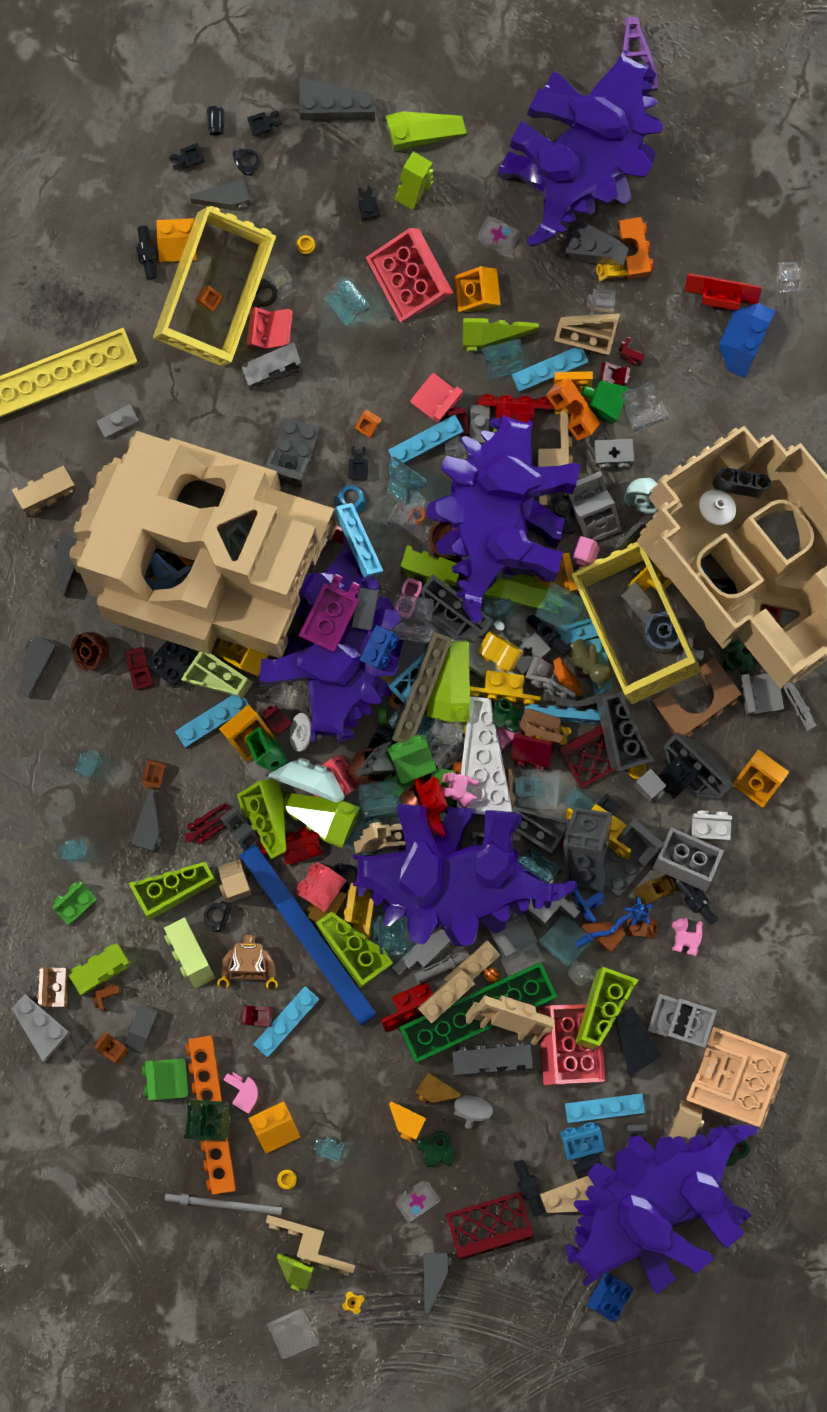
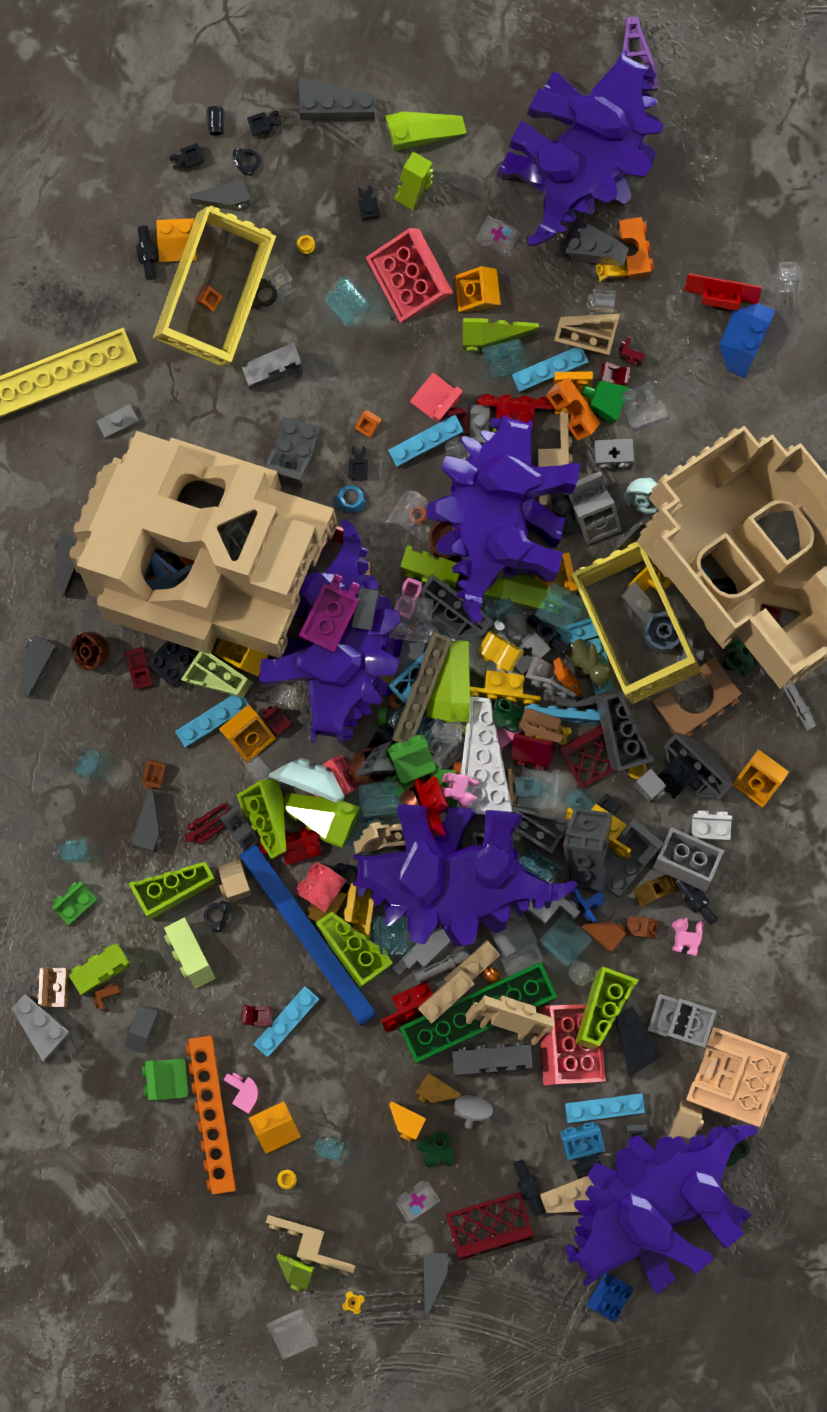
tan wedge [12,466,76,517] -> none
dark orange bracket [94,1032,130,1065] -> none
light grey bar [165,1193,282,1215] -> none
clear green slope [183,1099,231,1141] -> none
medium nougat torso [217,935,278,990] -> none
green torso [245,727,288,772] -> none
coral bracket [247,307,293,350] -> none
white dish [290,713,311,752] -> none
medium azure plate [334,503,383,578] -> none
blue bracket [360,625,398,671] -> none
clear light blue bracket [388,457,427,504] -> none
bright pink brick [572,536,600,569] -> none
blue piece [575,897,653,948] -> none
white dish [699,489,736,525] -> none
black beam [712,467,771,498] -> none
light grey bracket [739,673,784,716] -> none

